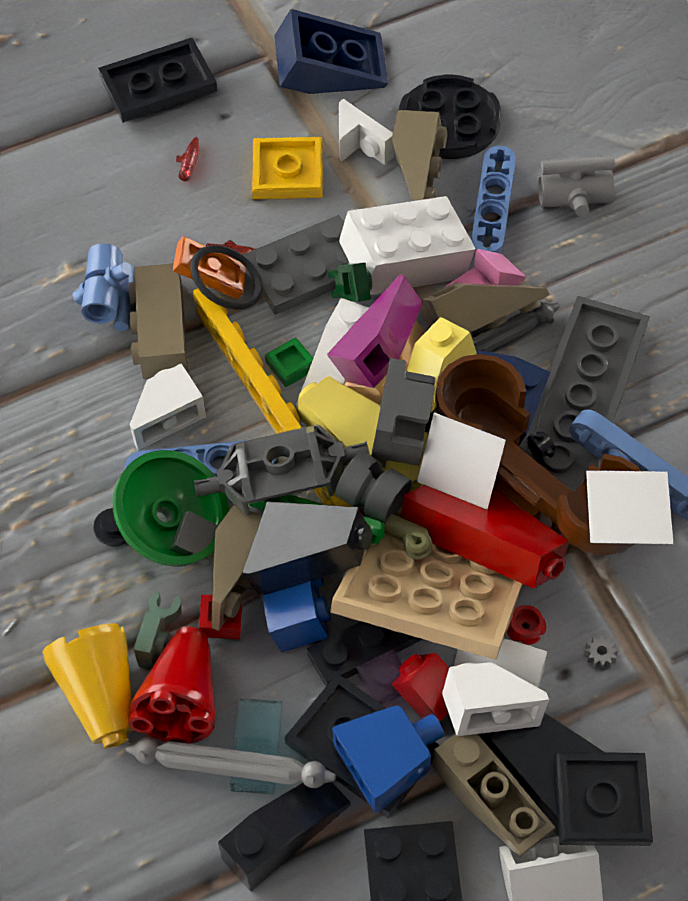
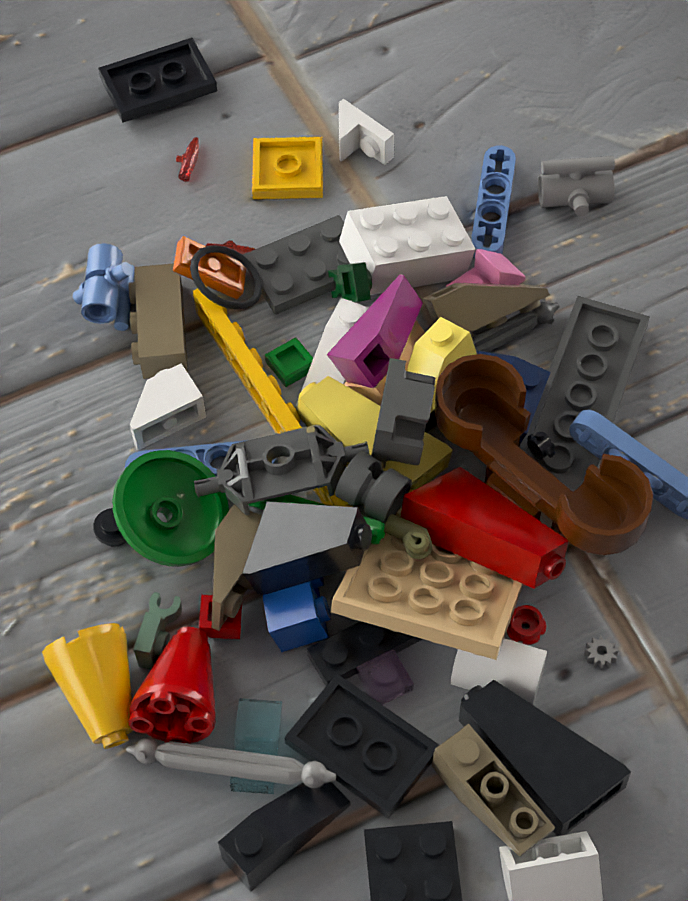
dark grey tile [170,511,219,566] -> none
dark blue slope [274,9,388,94] -> none
blue torso [332,705,444,814] -> none
red brick [391,653,449,721] -> none
dark tan slope [392,110,447,201] -> none
black tile [399,74,501,159] -> none
white sticker [417,412,506,509] -> none
white slope [442,662,549,736] -> none
black tile [554,752,653,846] -> none
white sticker [586,471,673,544] -> none

